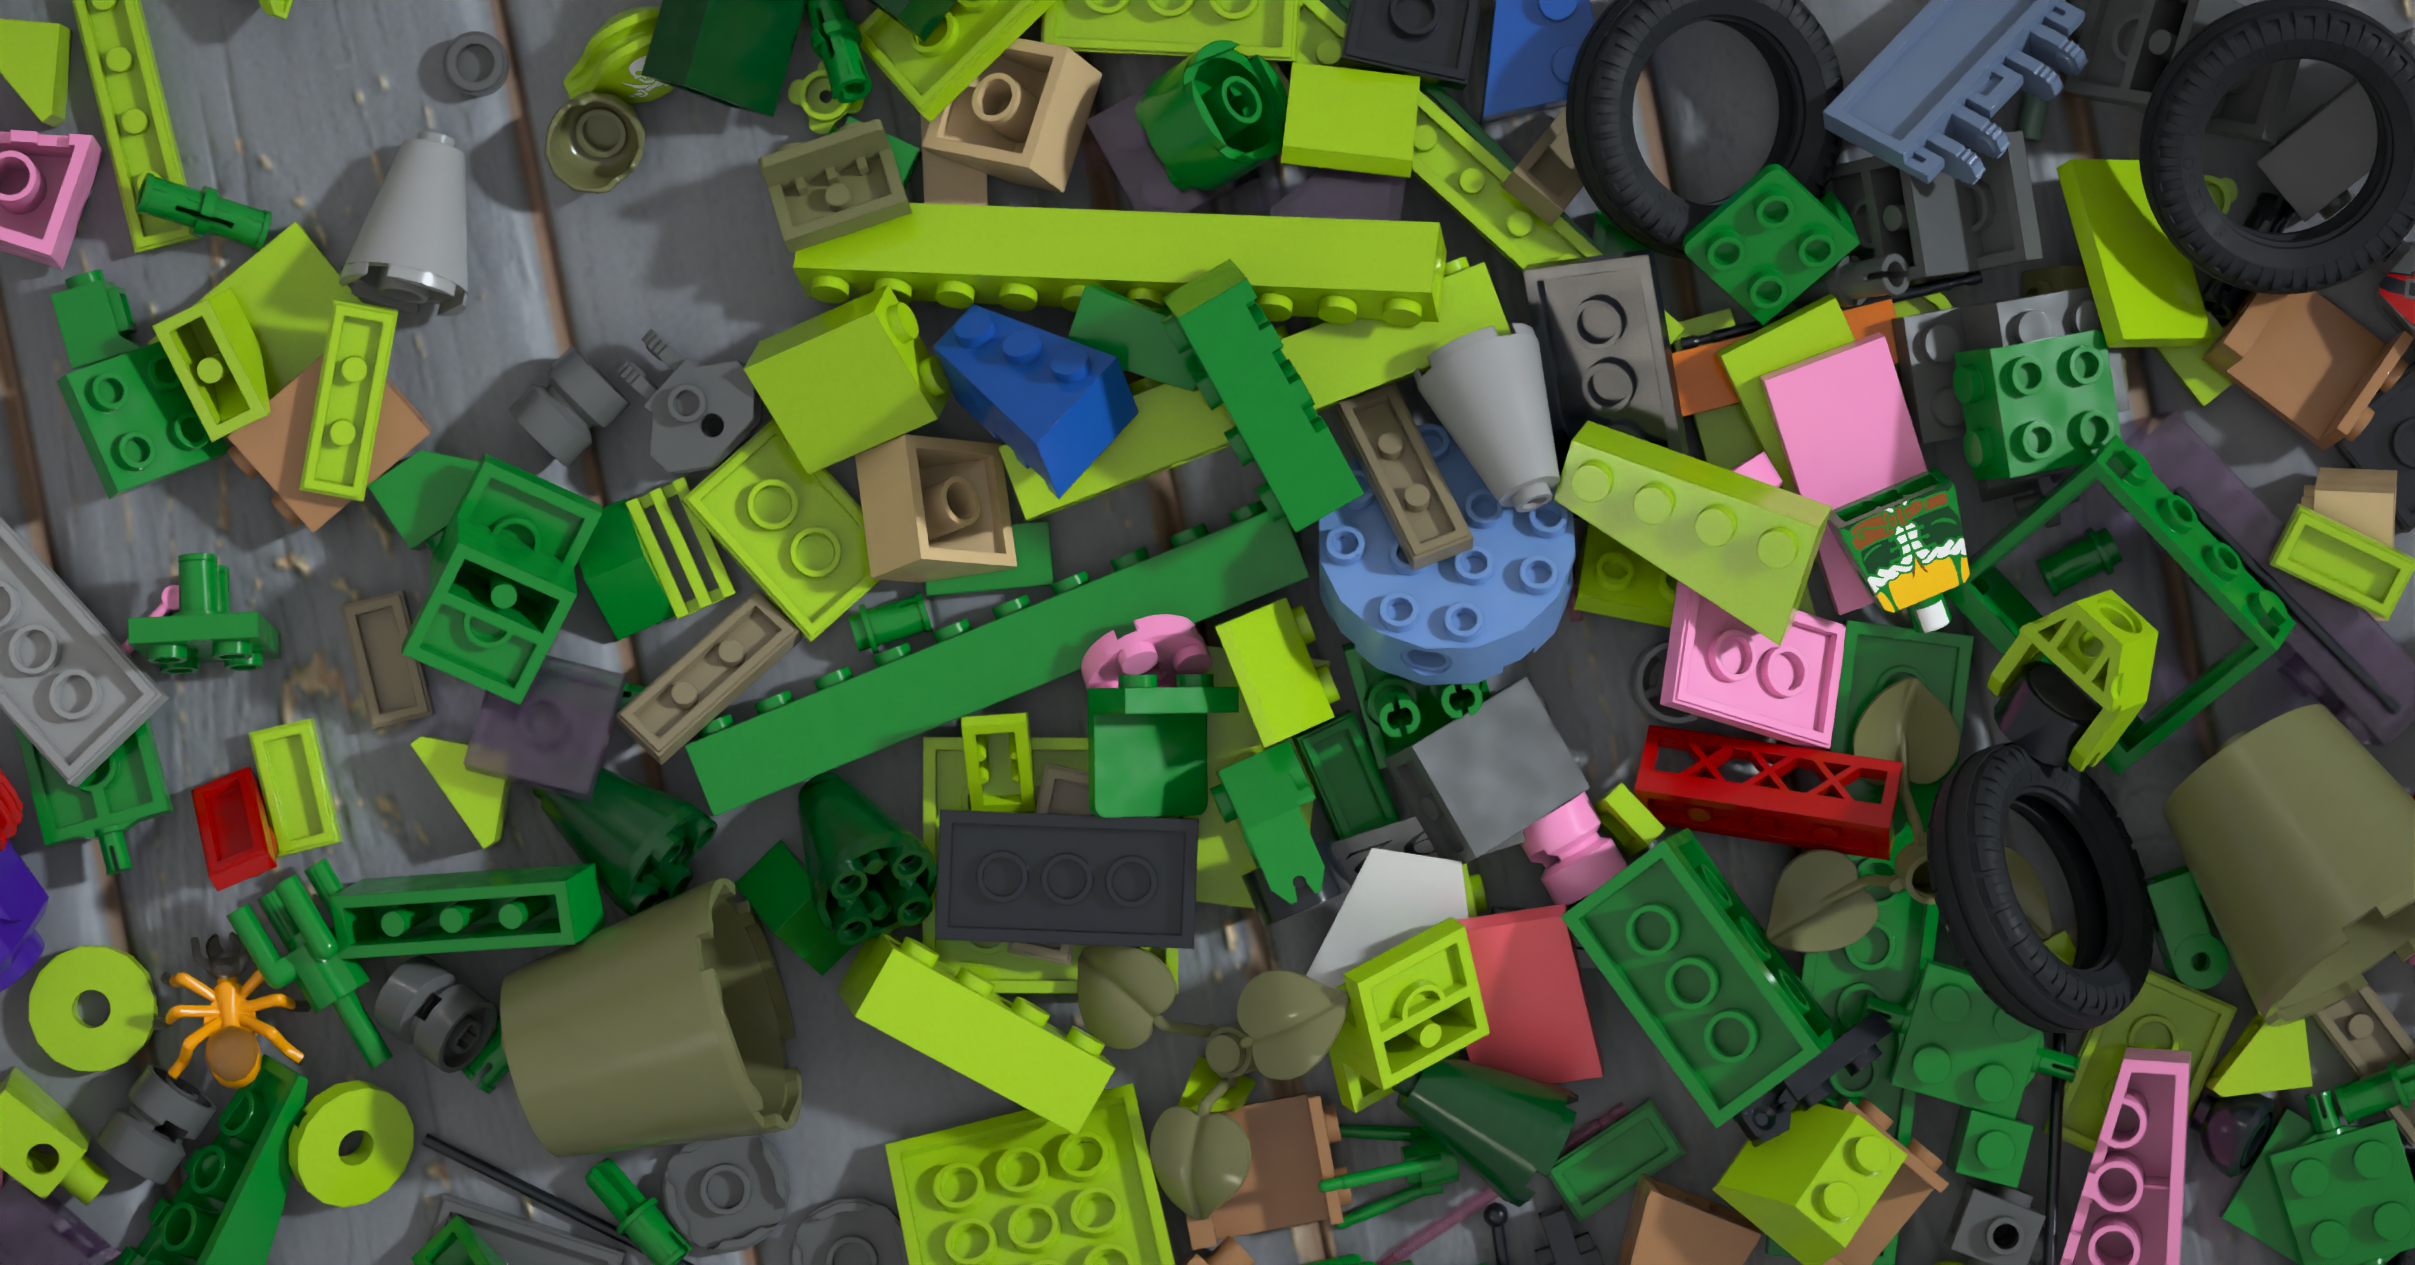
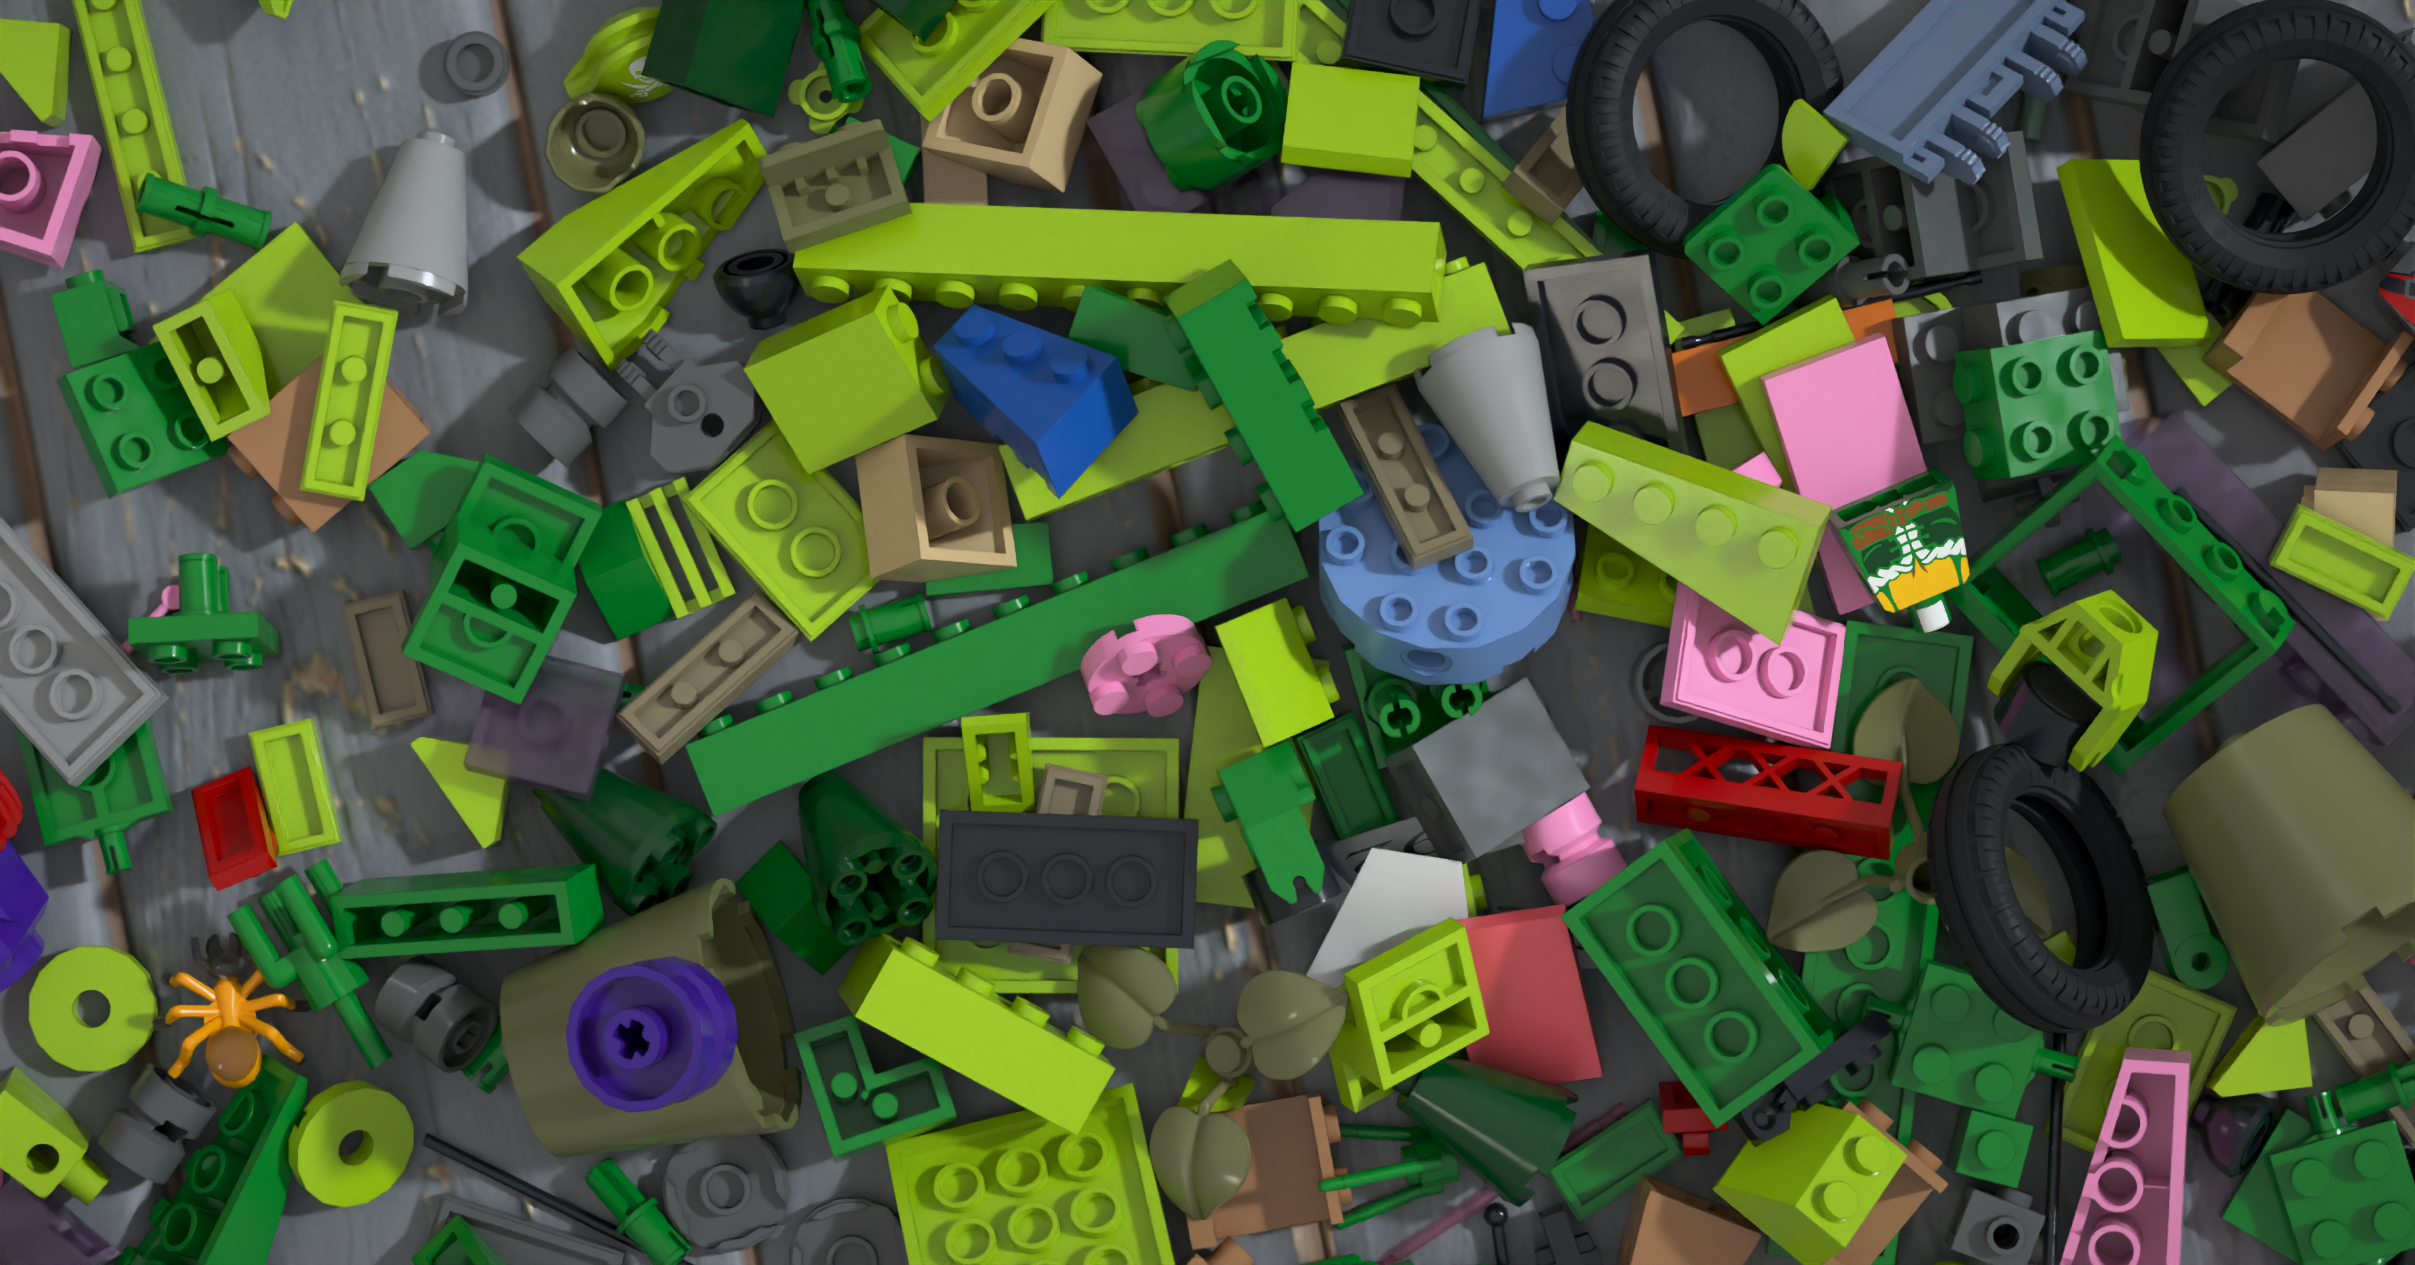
green bracket [1088,674,1239,818] -> none
lime tile [1592,782,1666,857] -> none
none -> lime wedge [517,118,767,372]
none -> dark purple wheel [566,956,738,1113]
none -> black brick [713,249,800,330]
none -> green brick [793,1014,957,1163]
none -> red tile [1658,1081,1728,1156]
none -> lime tile [1782,99,1851,191]

